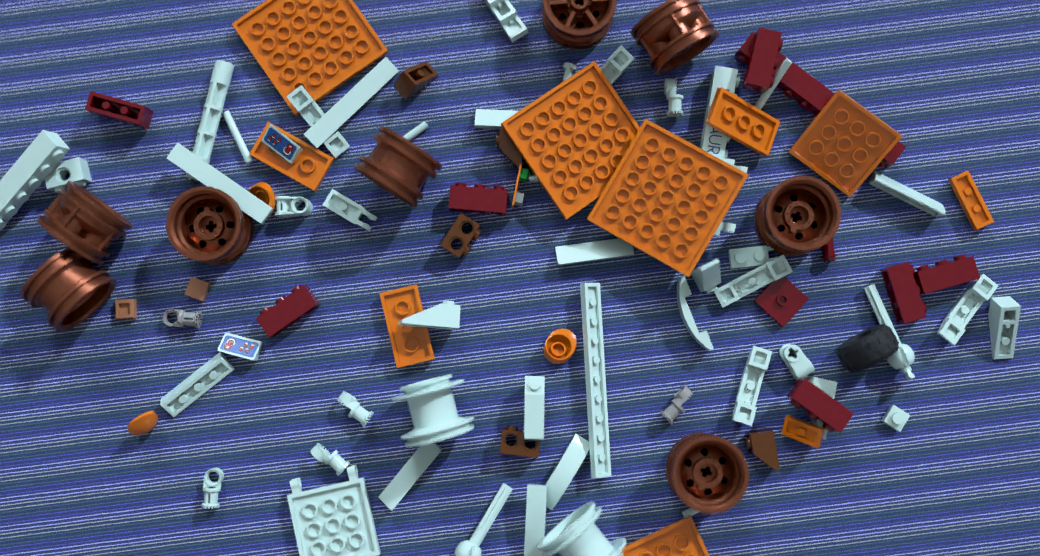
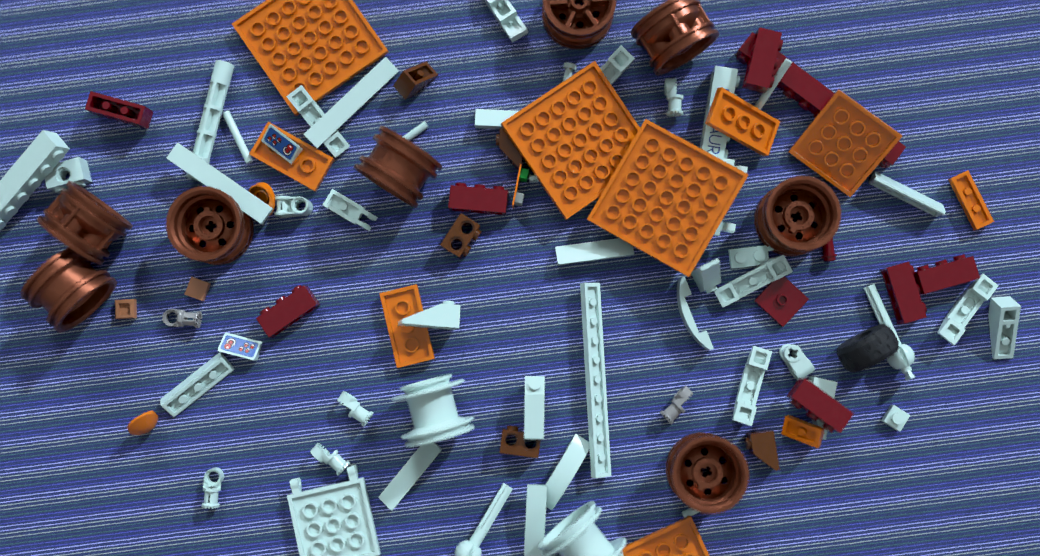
orange hat [543,328,577,364] -> none

